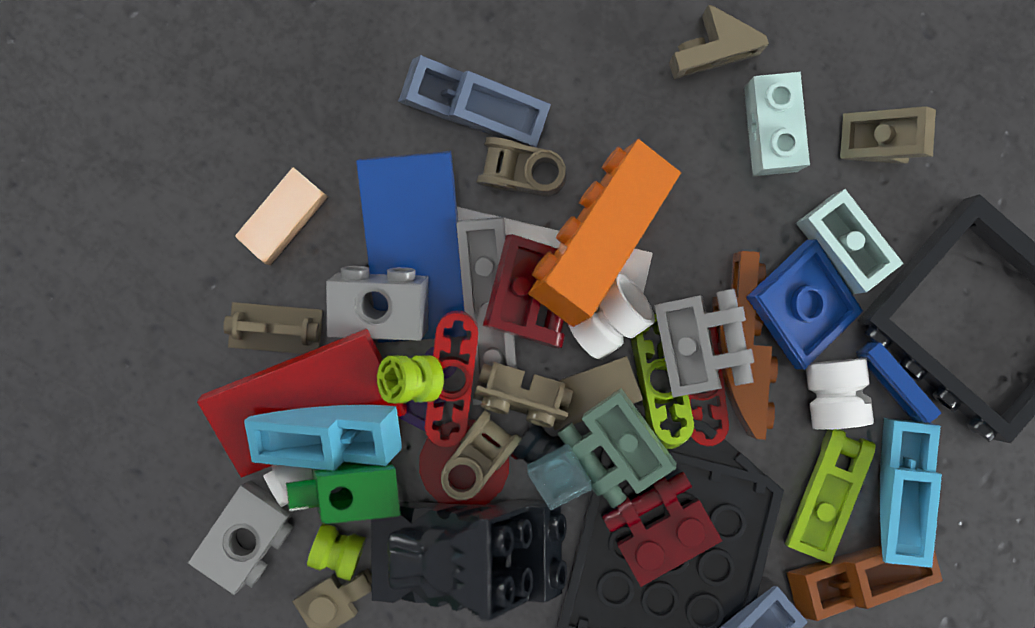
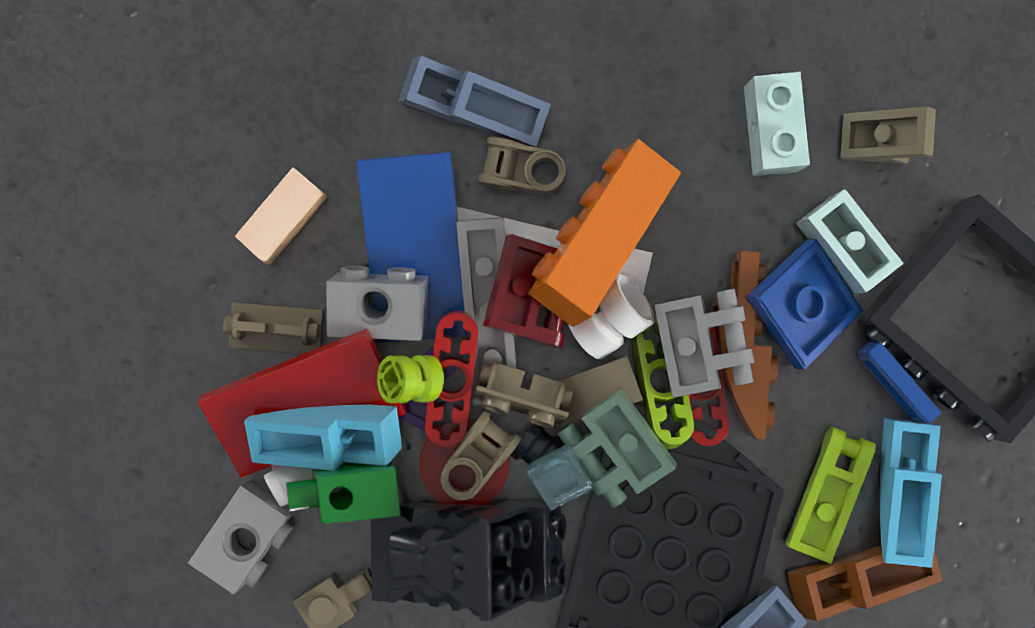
lime wheel [307,523,367,581] -> none
dark red plate [602,471,722,587] -> none
dark tan slope [669,5,769,80] -> none
white wheel [806,358,874,430] -> none

